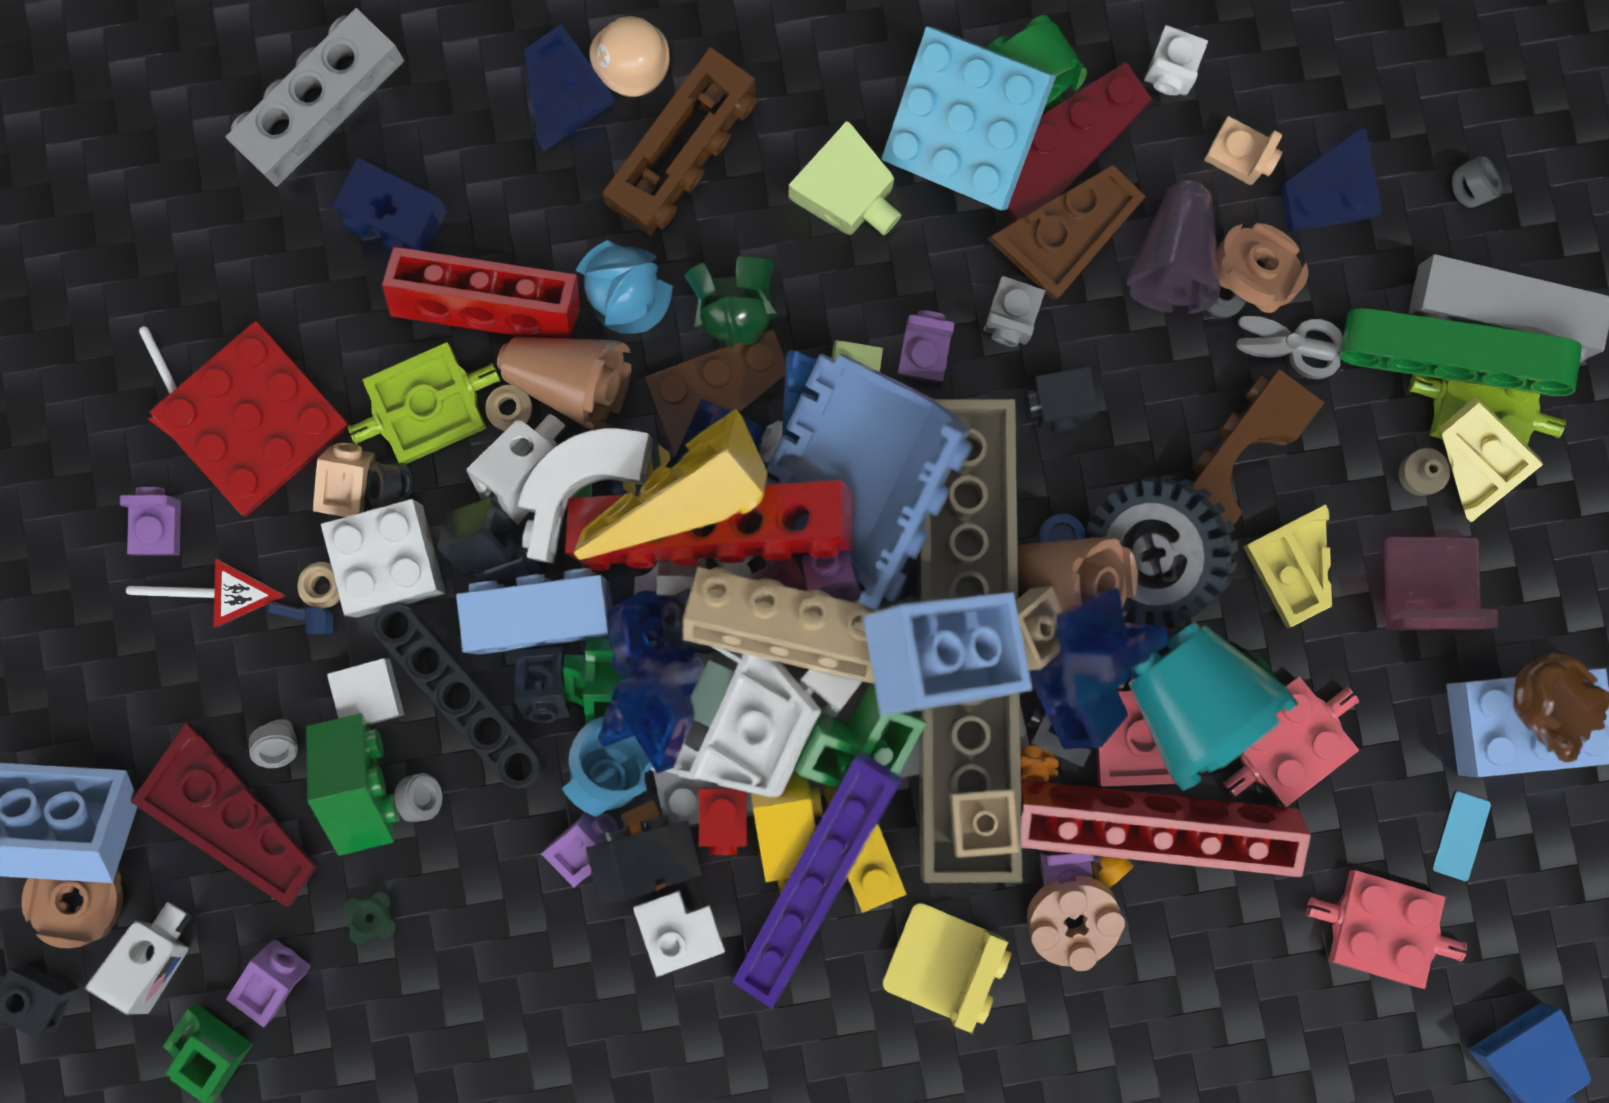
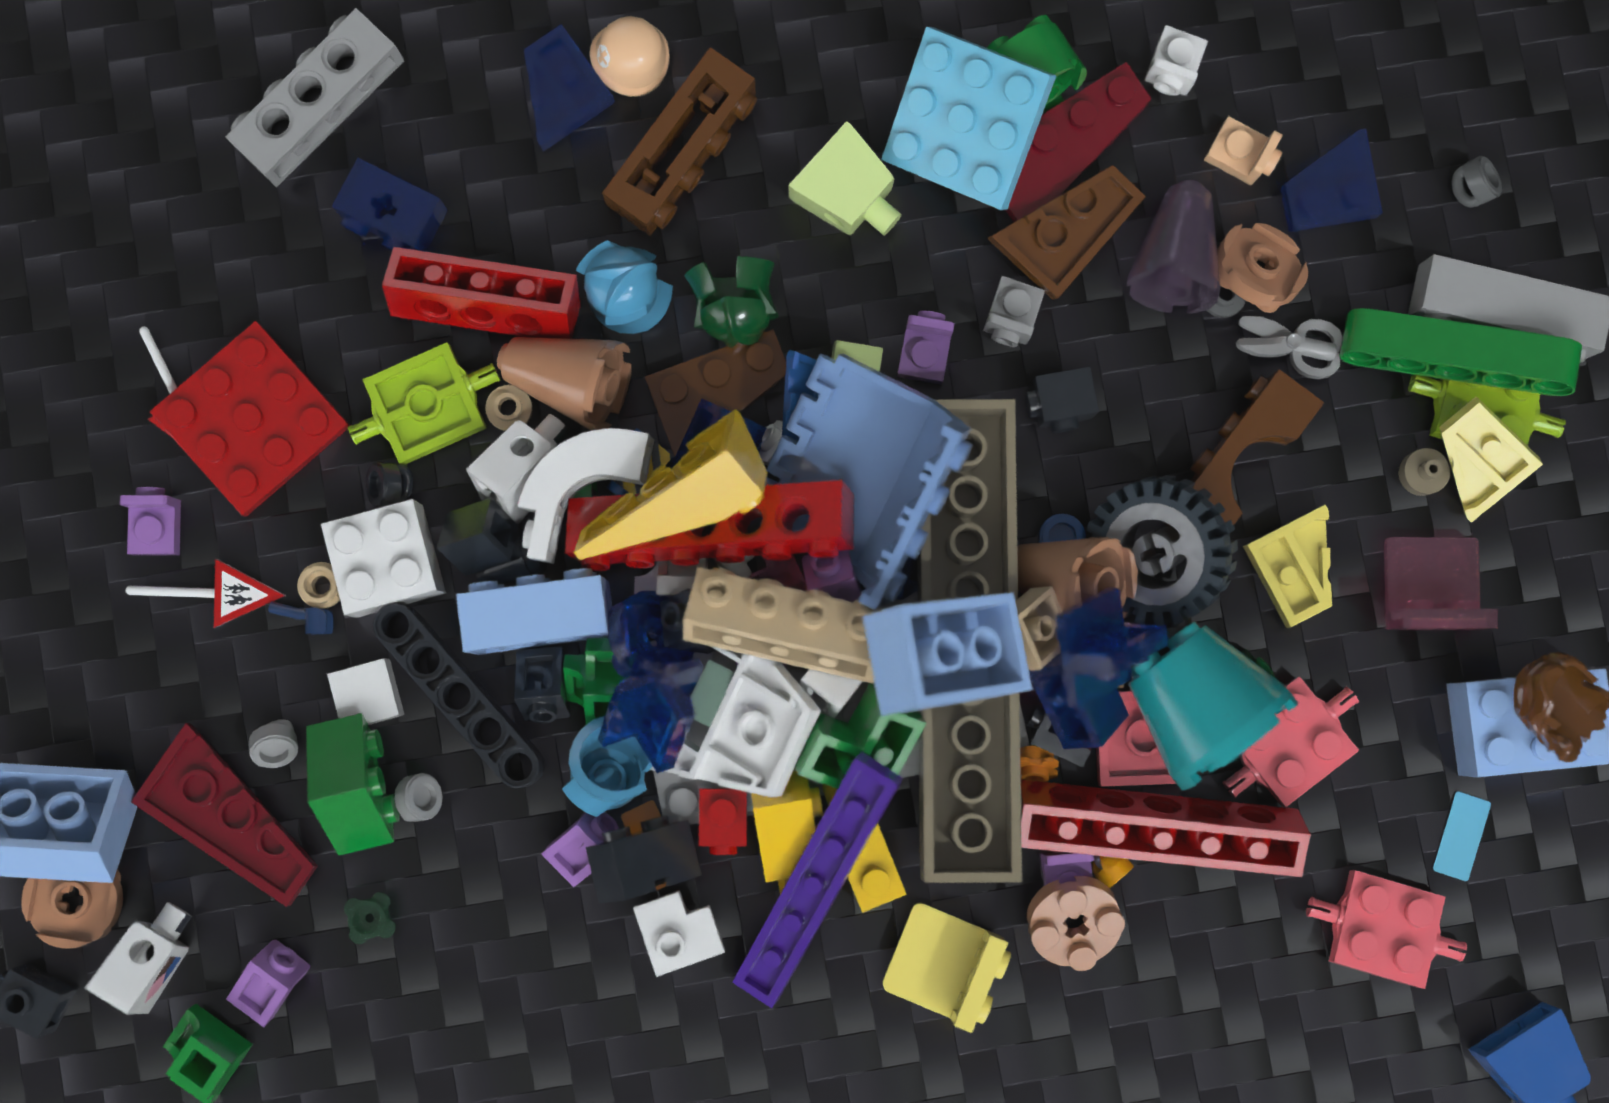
light nougat bracket [313,443,375,517] -> none
tan piece [950,789,1019,857] -> none

